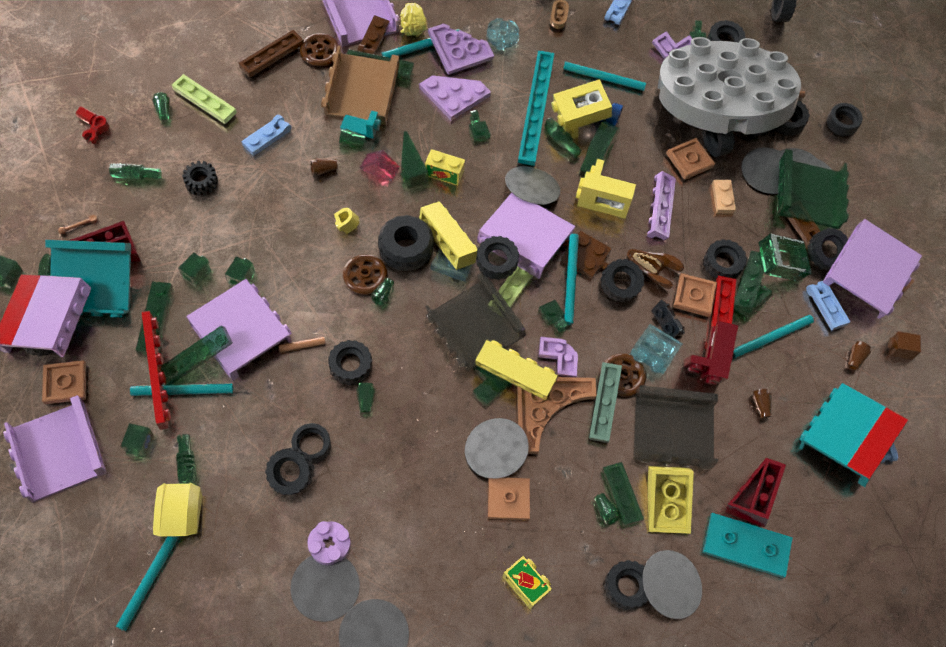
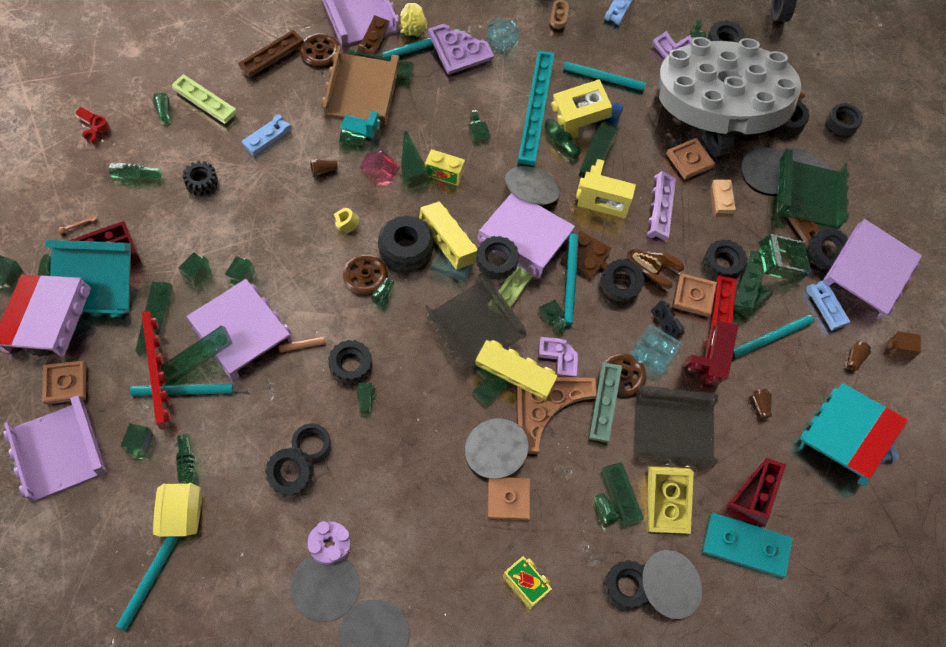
lavender plate [419,76,491,121] -> none

